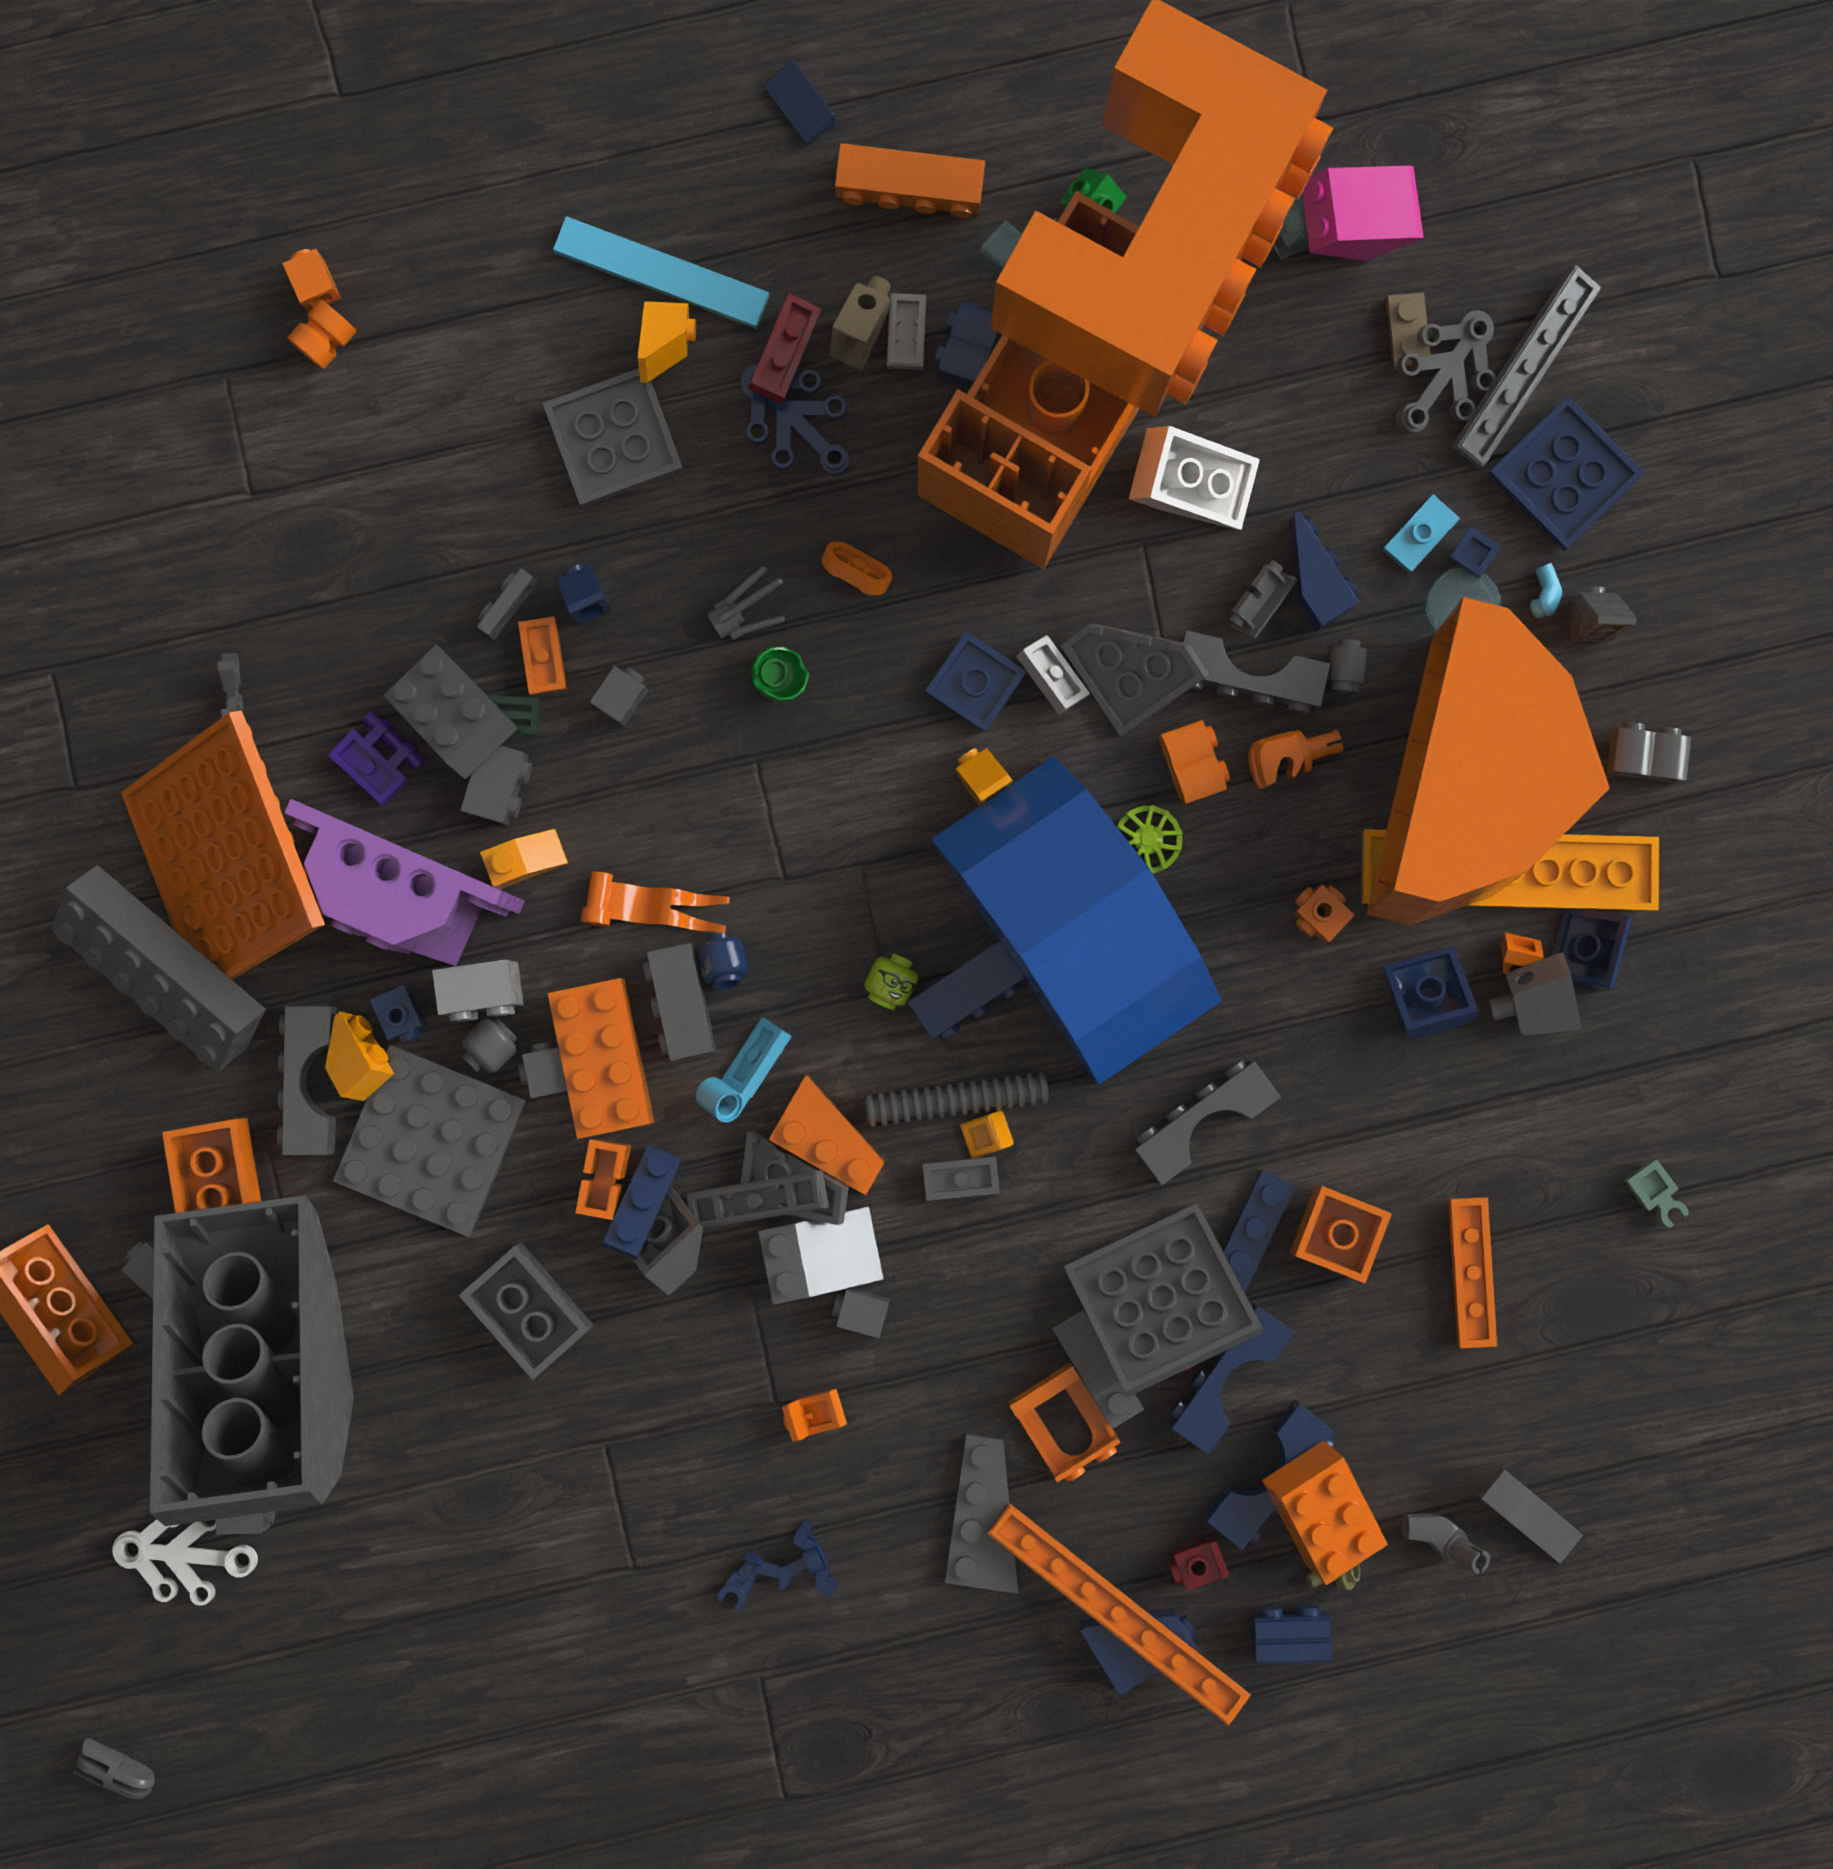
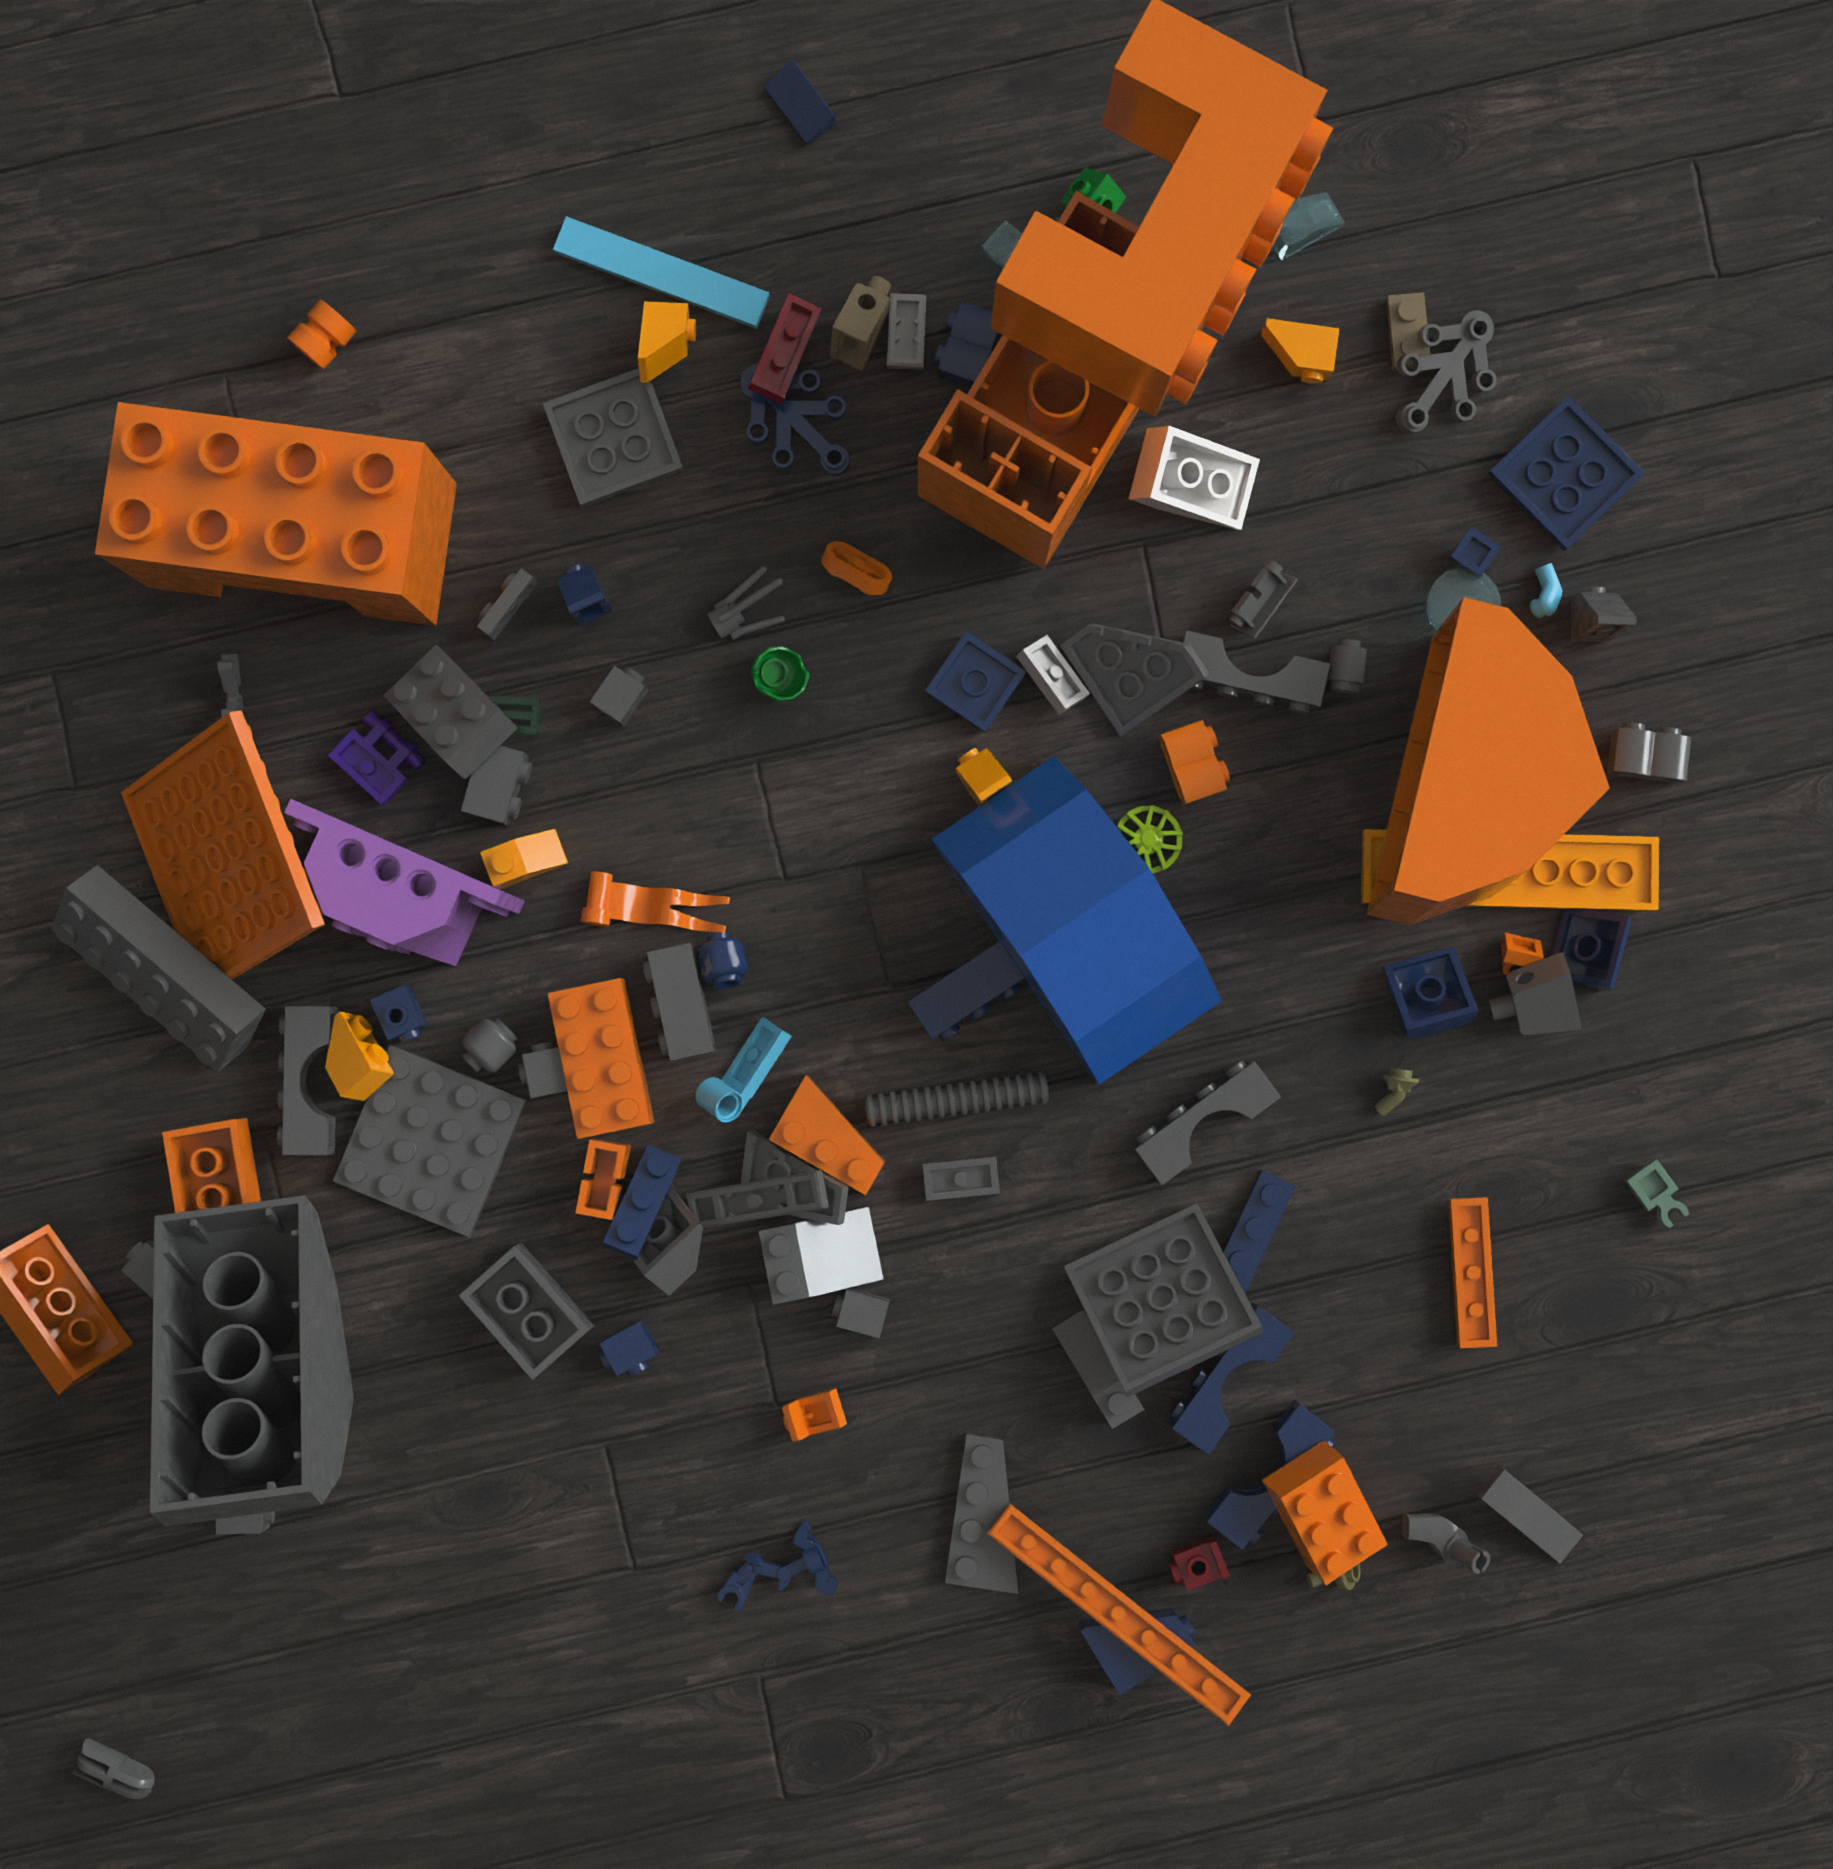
white plant [112,1519,258,1606] -> none
orange brick [282,249,341,312] -> none
light grey brick [432,959,524,1022] -> none
orange plate [518,616,567,696] -> none
orange brick [835,143,985,218] -> none
lime head [864,953,919,1010] -> none
light orange slope [960,1110,1014,1158] -> none
orange panel [1008,1362,1120,1483] -> none
orange piece [1248,730,1343,789] -> none
dark blue brick [1251,1604,1332,1665] -> none
dark blue slope [1289,510,1359,632] -> none
orange brick [1289,1184,1392,1283] -> none
orange brick [1292,885,1354,944] -> none
dark pink slope [1302,166,1424,261] -> none
medium azure plate [1383,494,1460,574] -> none
dark grey tile [1452,265,1601,468] -> none
none -> orange brick [95,402,457,626]
none -> dark blue brick [598,1318,660,1377]
none -> light orange slope [1261,318,1339,384]
none -> olive plate [1375,1068,1420,1116]

